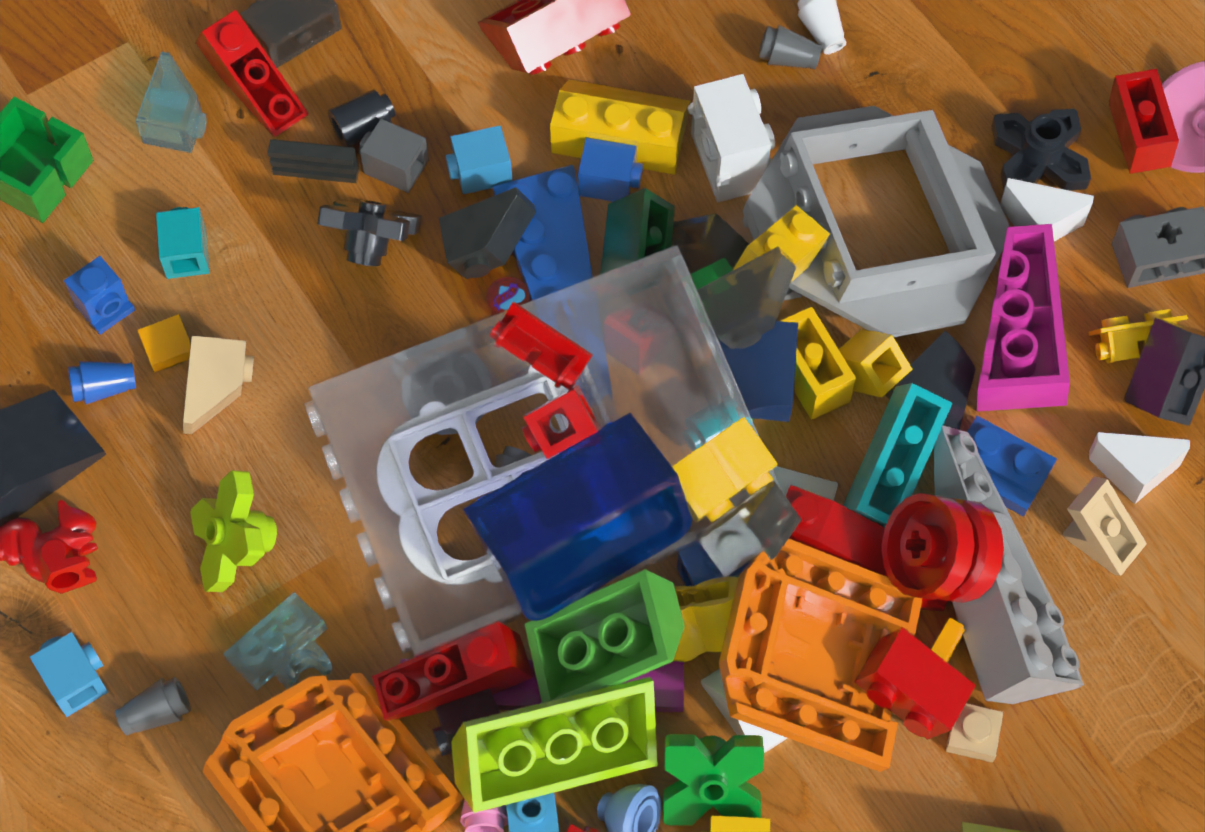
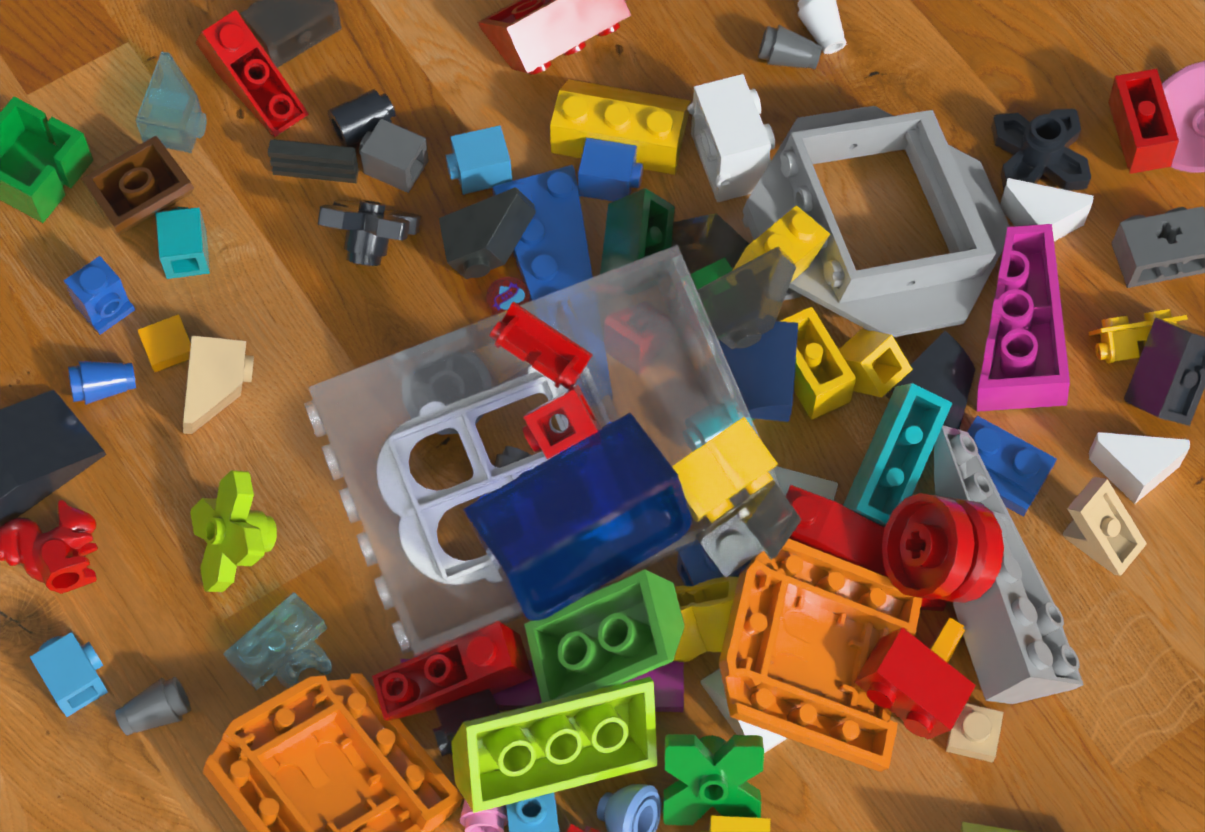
none -> reddish brown slope [81,135,194,237]

